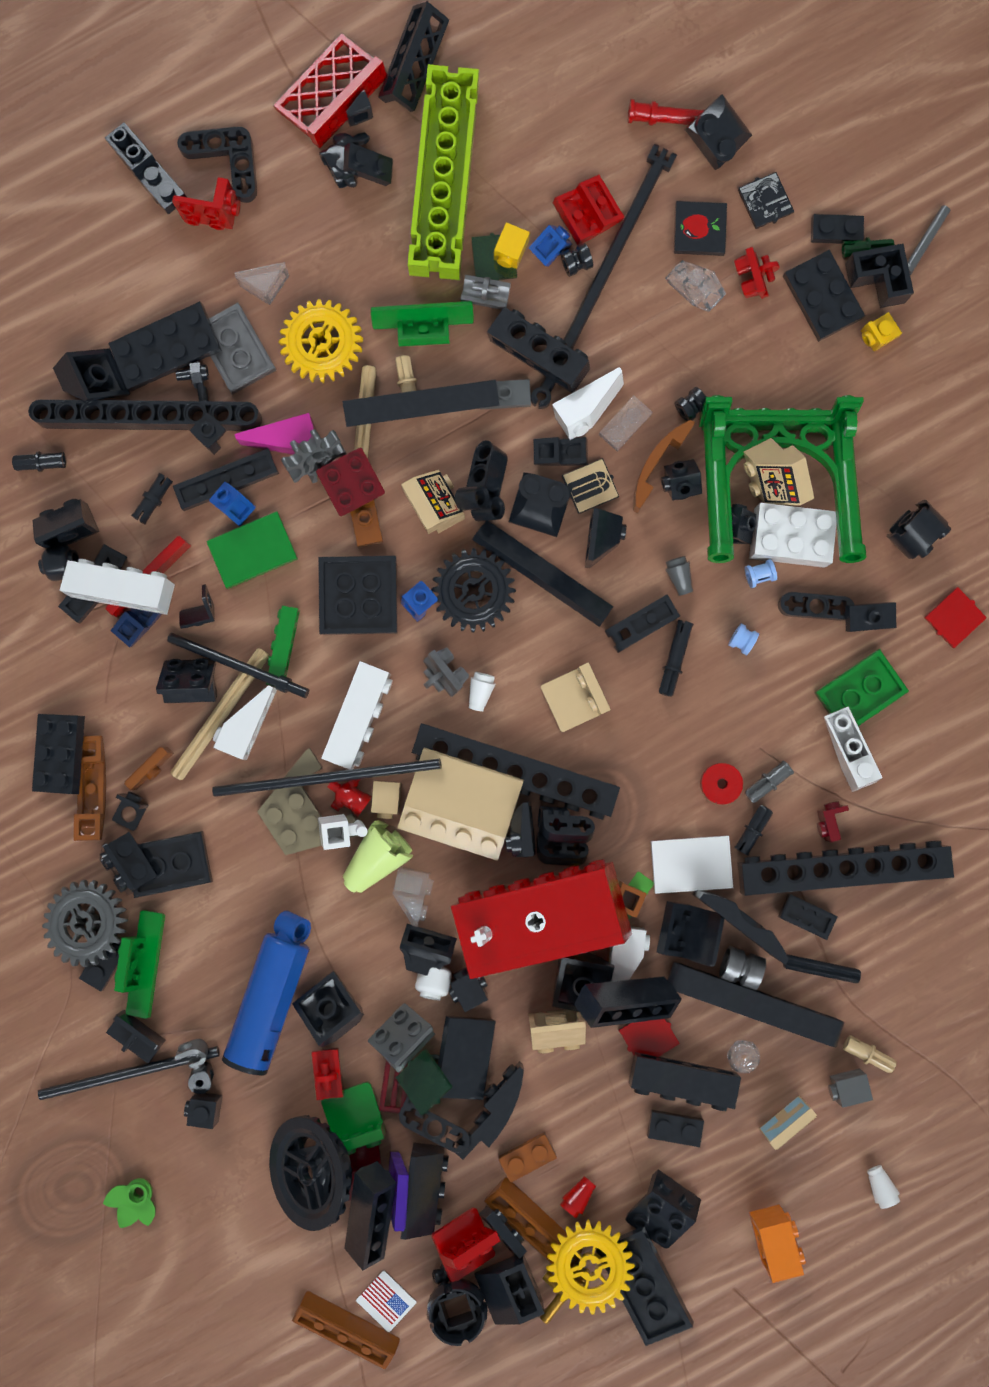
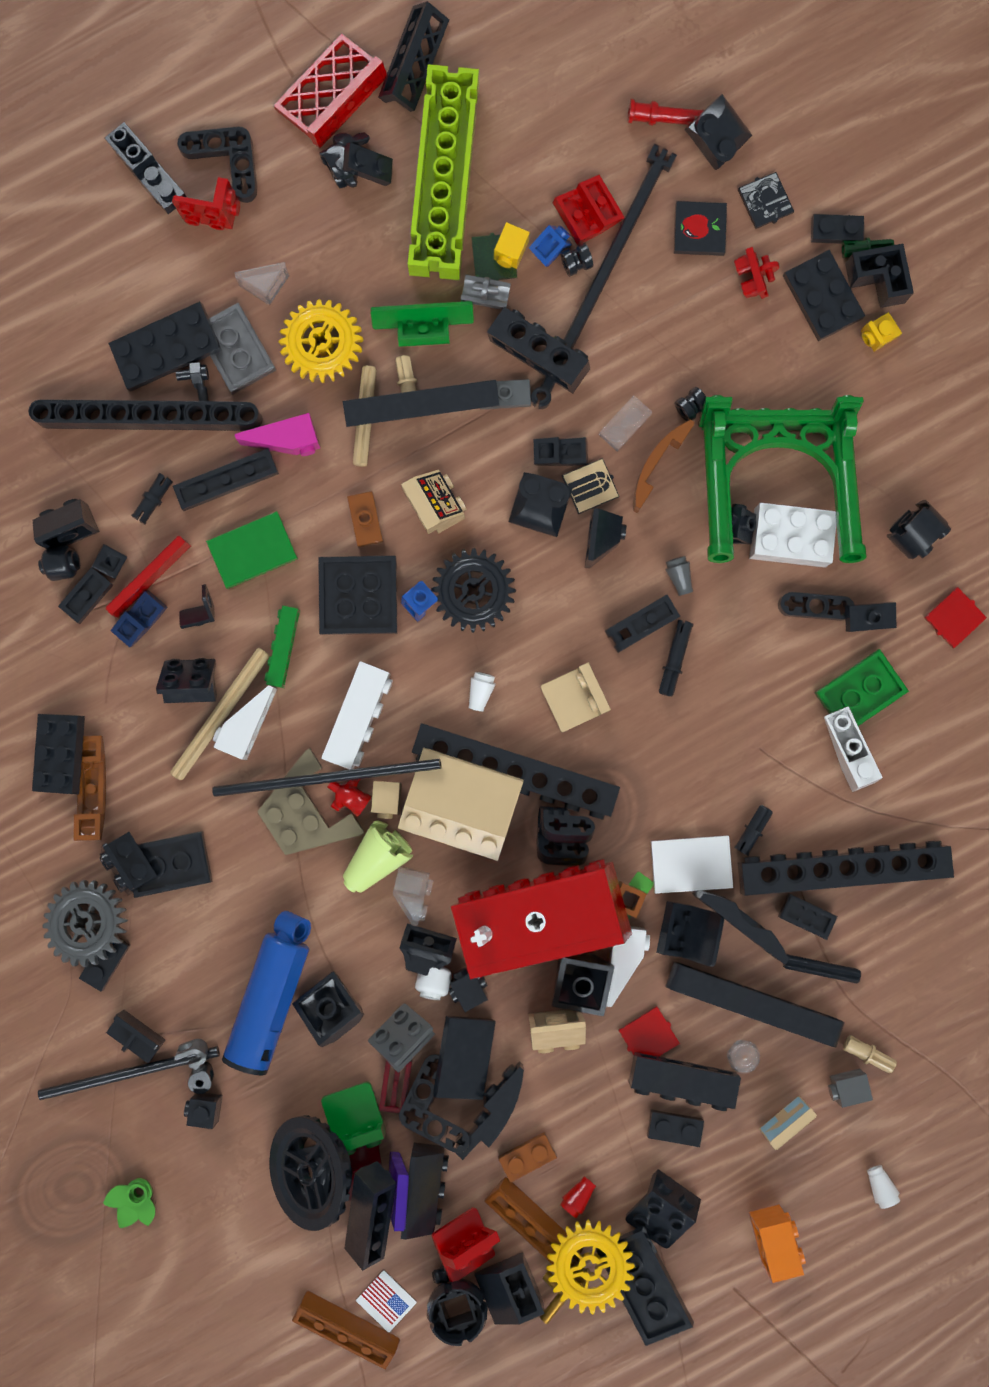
black axle [12,451,66,472] -> none
black slope [53,348,130,401] -> none
white brick [60,559,175,615] -> none
black bracket [112,791,149,831] -> none
green bracket [114,910,165,1019] -> none
dark orange plate [124,747,174,790] -> none
black bar [167,633,310,699] -> none
black bracket [190,413,226,455] -> none
blue bracket [209,482,256,526] -> none
dark grey gear [281,429,347,483] -> none
red hips [311,1048,344,1100] -> none
dark red bracket [316,447,385,517] -> none
white brick [318,814,368,850] -> none
black slope [346,90,373,127] -> none
clear green piece [396,1049,453,1116] -> none
flat silver hips [423,647,469,697] -> none
black piece [455,440,508,521] -> none
black tile [472,521,614,627] -> none
black plate [479,1206,527,1259] -> none
black slope [506,801,536,857] -> none
white slope [552,367,624,440] -> none
black brick [574,976,682,1028] -> none
black brick [661,459,702,501] -> none
clear slope [665,260,726,312] -> none
red piece [700,763,743,805] -> none
flat silver wheel [719,946,766,991] -> none
light blue wheel [728,623,759,655] -> none
tan piece [743,438,814,505] -> none
light blue bush [745,559,777,588] -> none
dark grey axle [745,760,794,803] -> none
dark red bracket [817,801,849,842] -> none
dark grey bar [907,205,951,275] -> none

